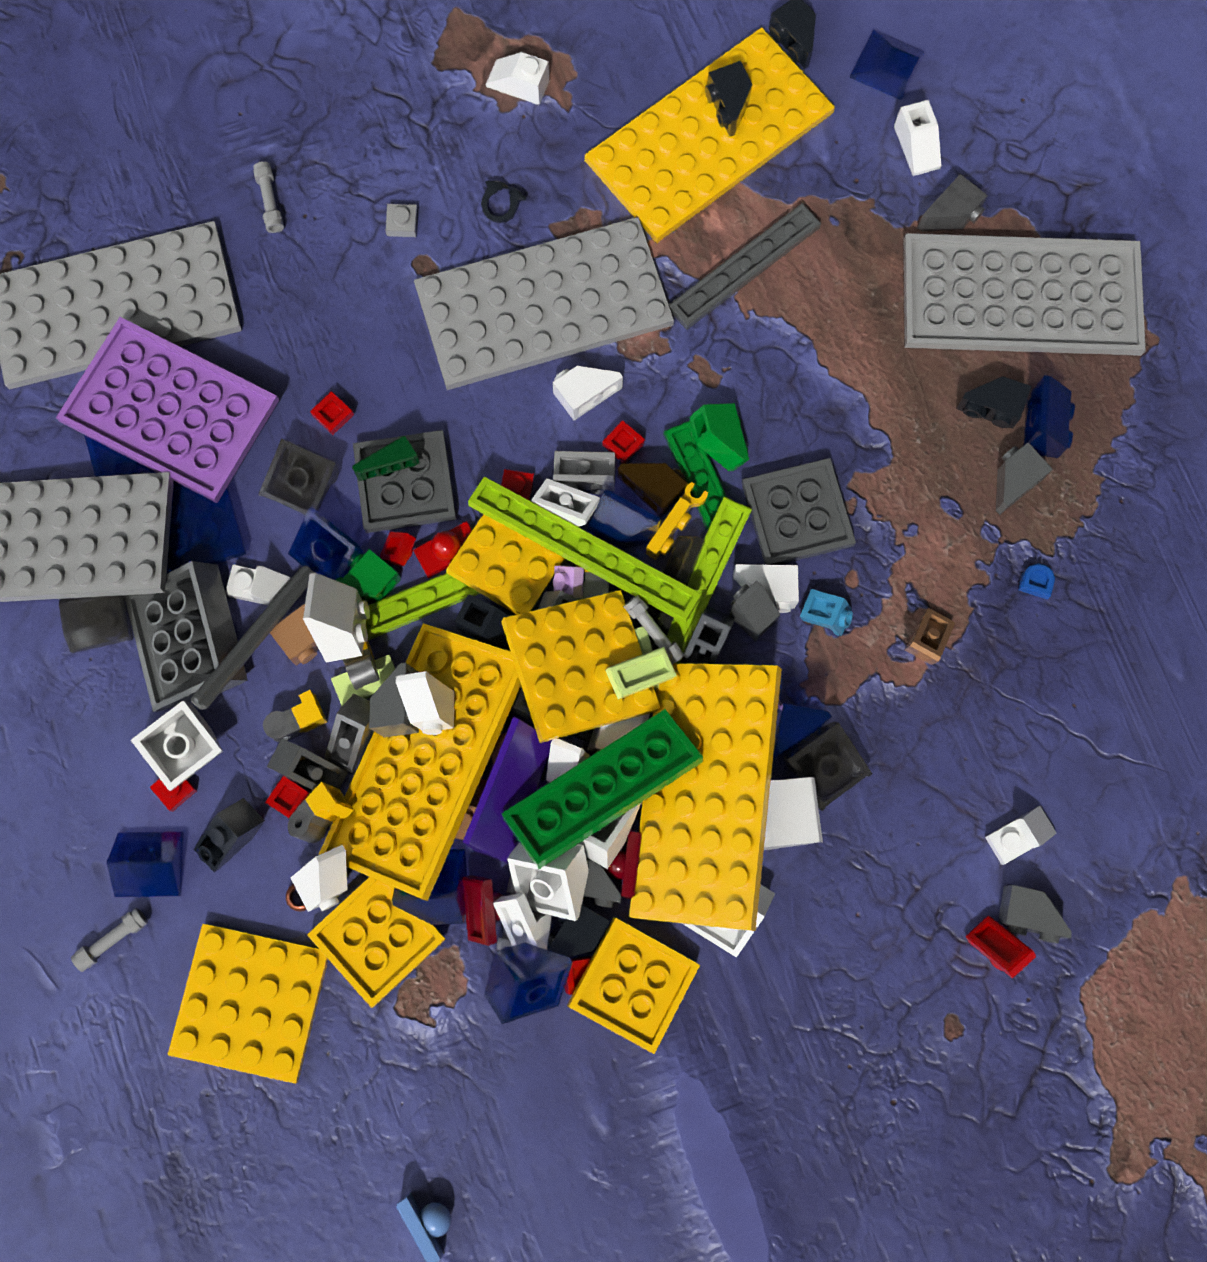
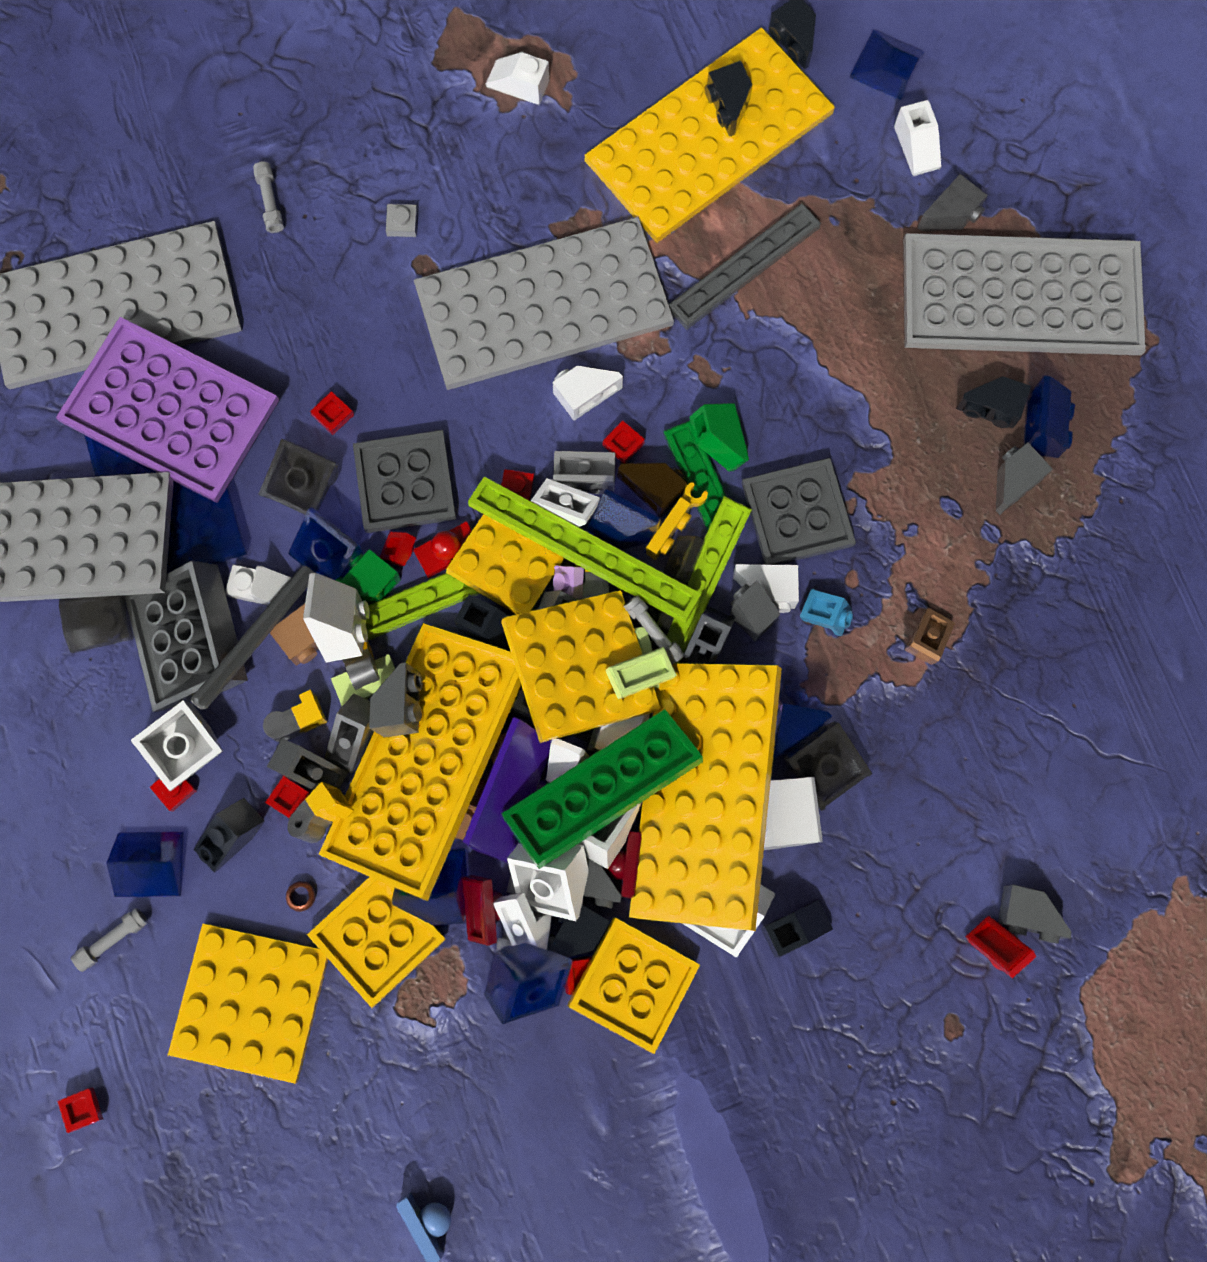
white slope [291,845,347,912] -> none
dark green slope [352,436,420,482] -> none
white slope [396,671,454,735] -> none
black piece [481,181,527,223] -> none
white slope [985,806,1057,865] -> none
blue tile [1018,563,1055,600] -> none
none -> red plate [57,1087,103,1133]
none -> black slope [760,900,833,957]

